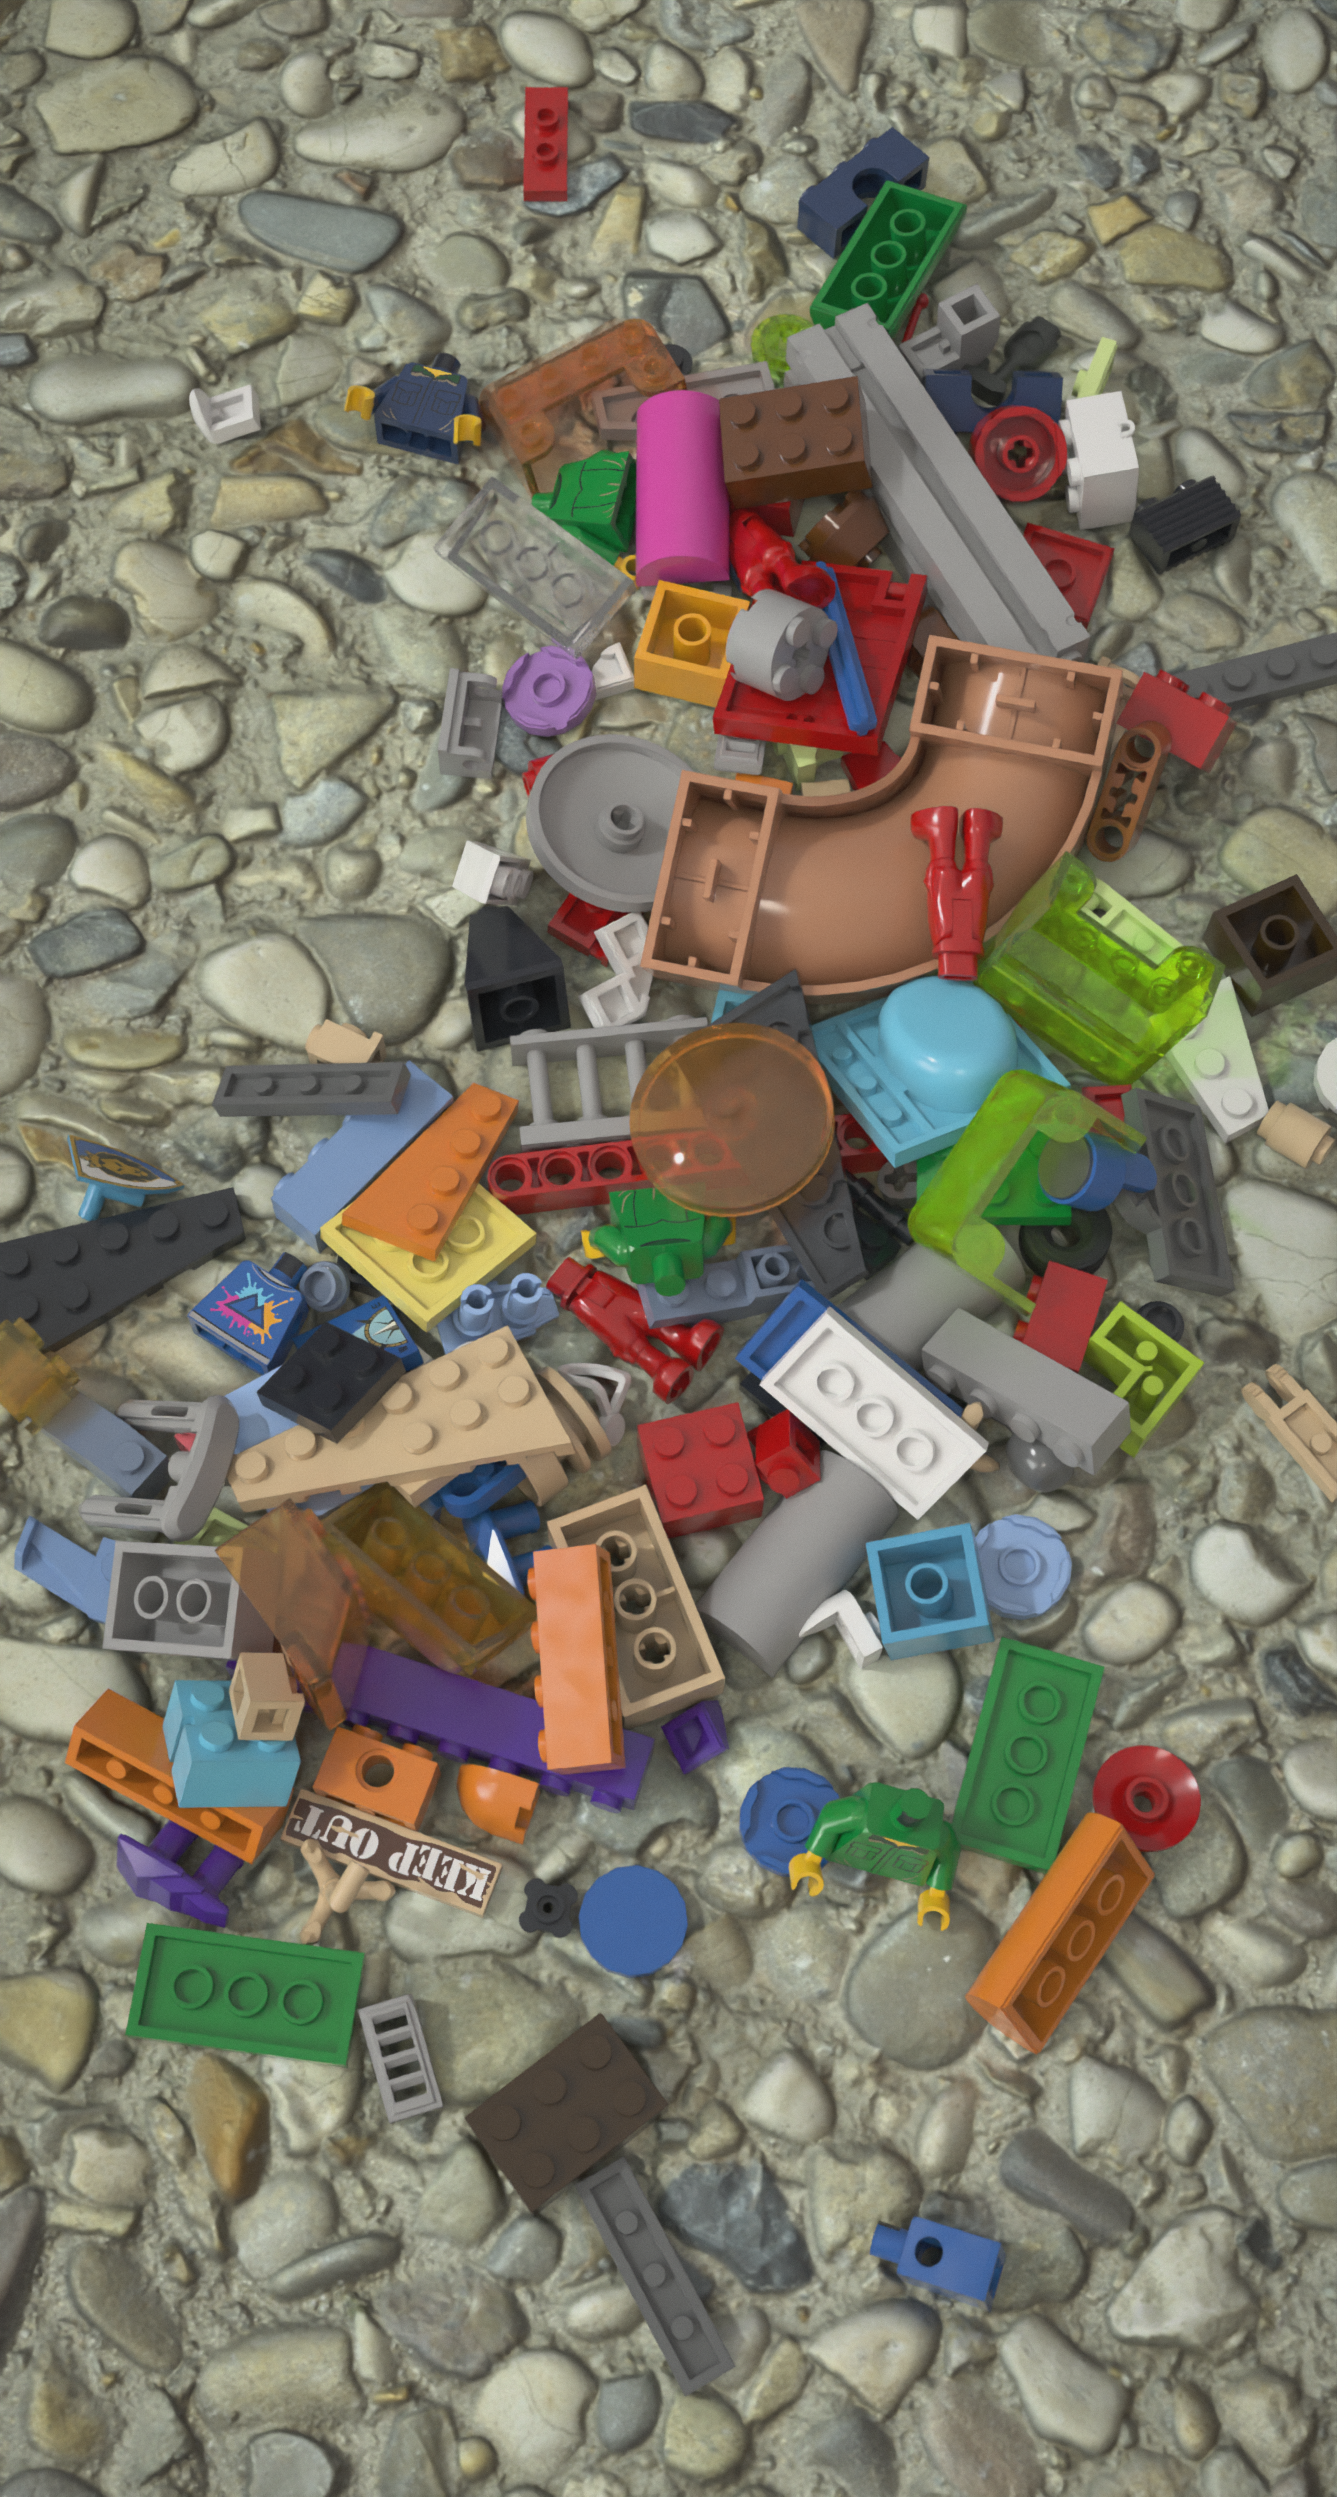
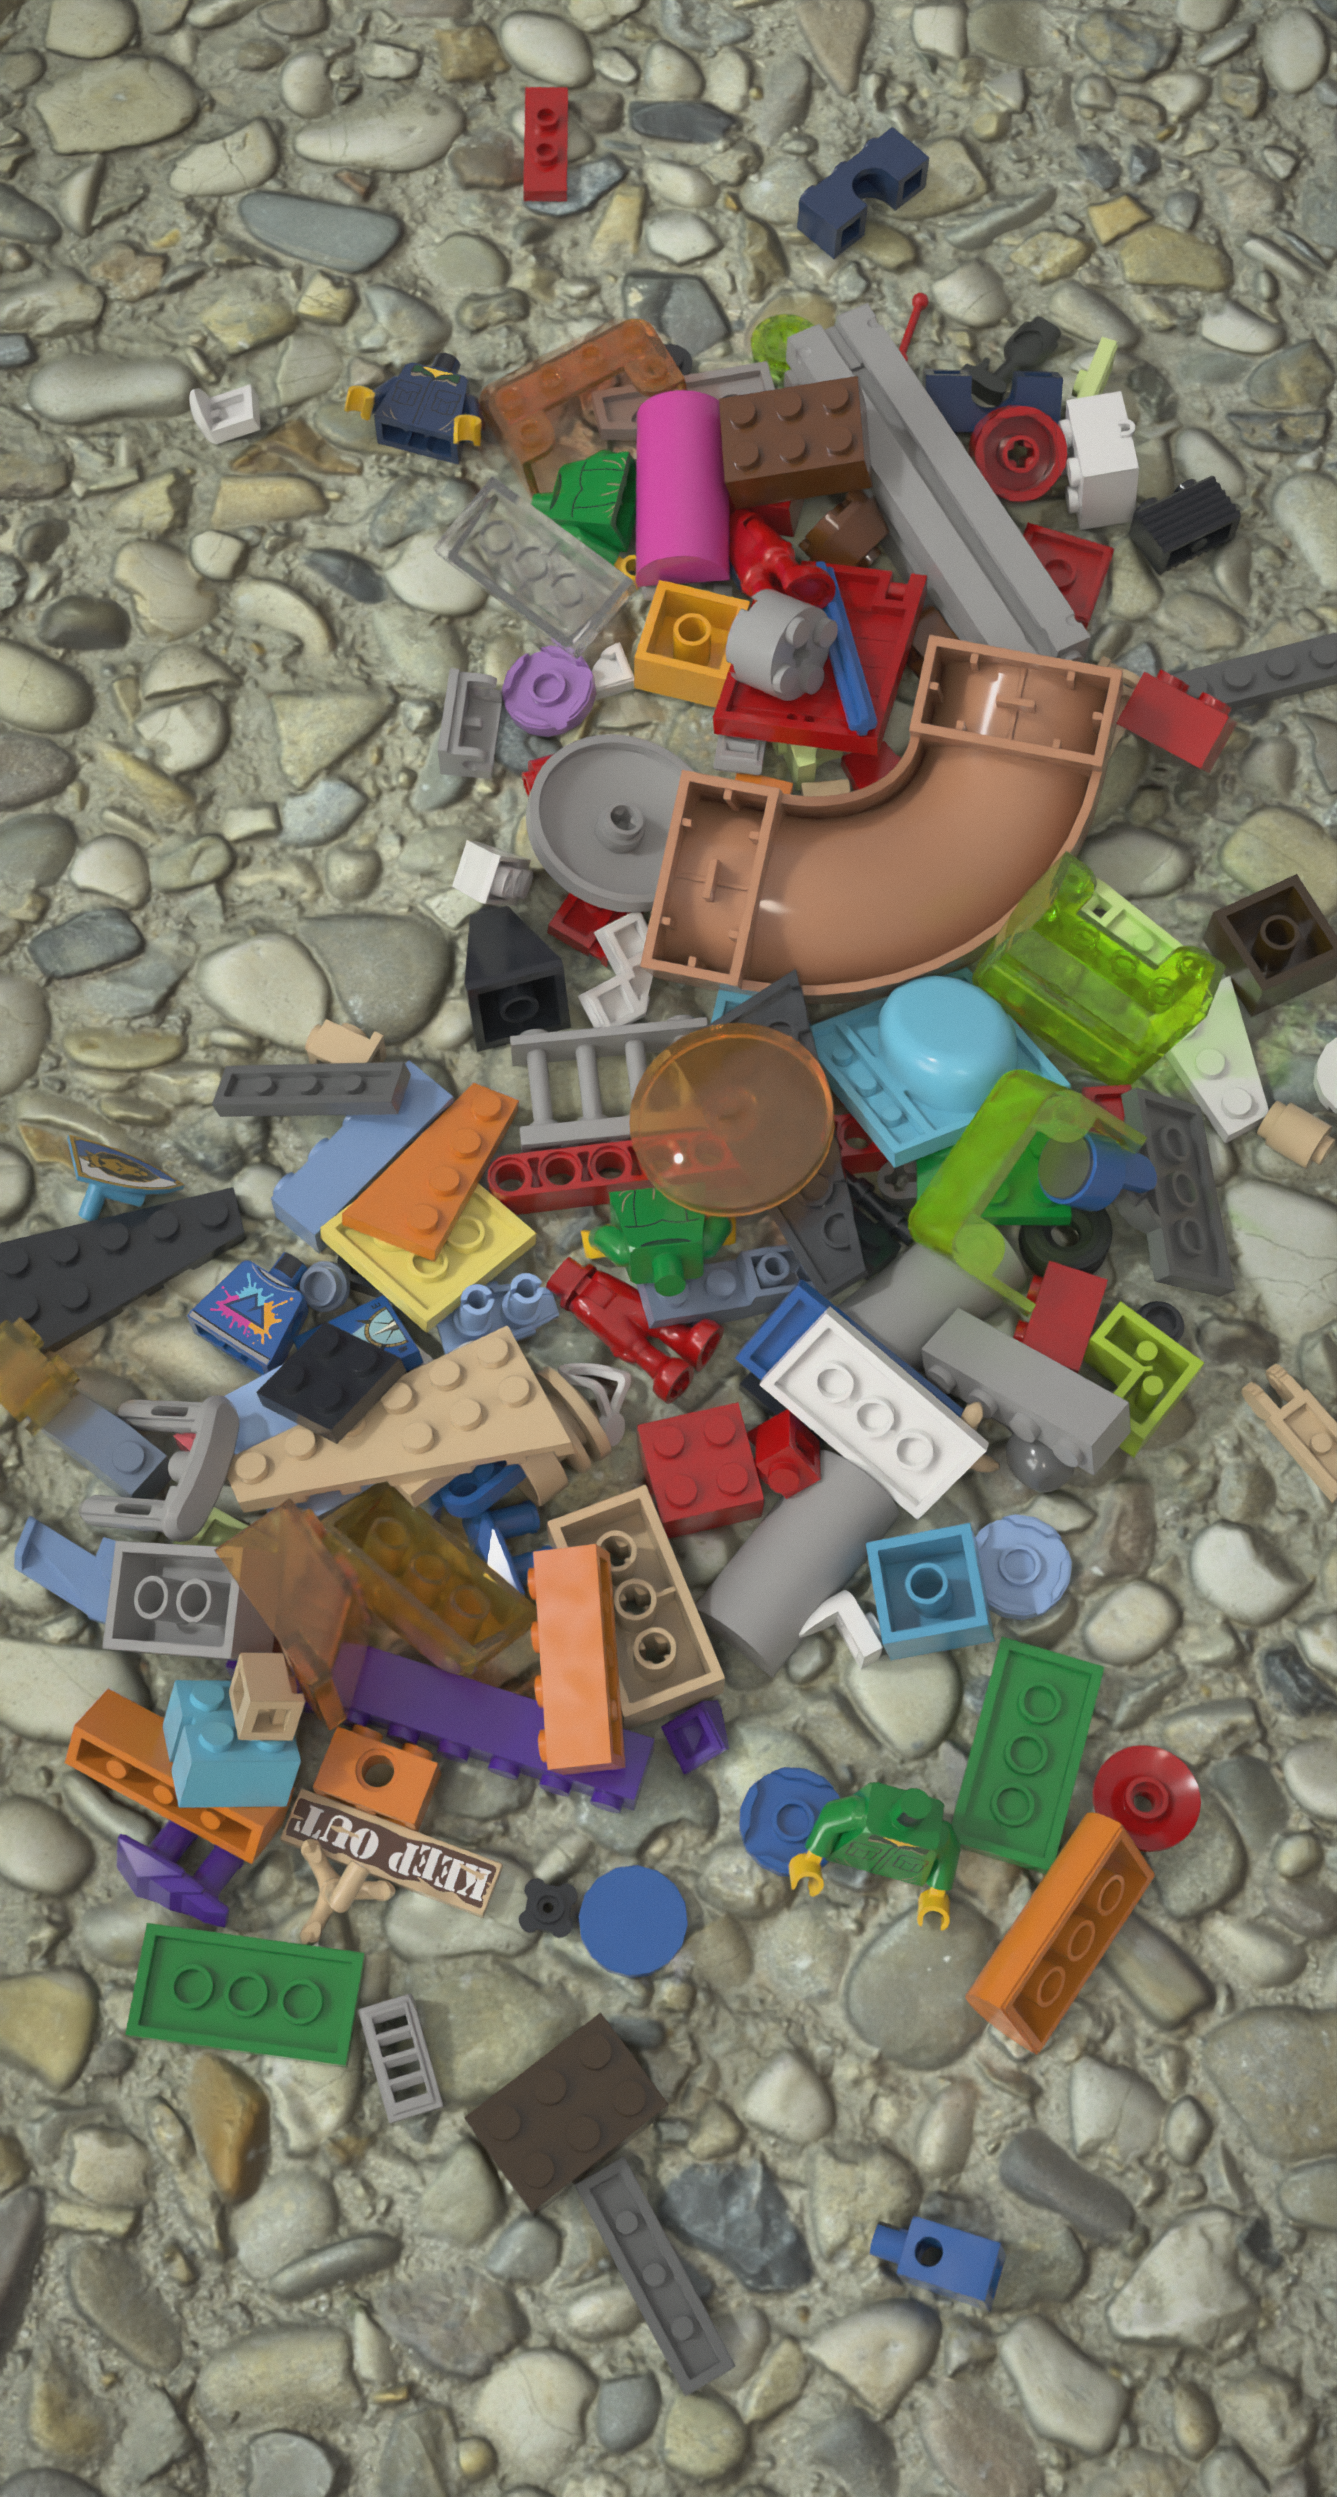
orange brick [456,1764,540,1845] -> none
green brick [809,180,967,340] -> none
light grey brick [898,284,1000,384] -> none
red piece [910,806,1003,981] -> none
dark orange beam [1087,721,1172,862] -> none

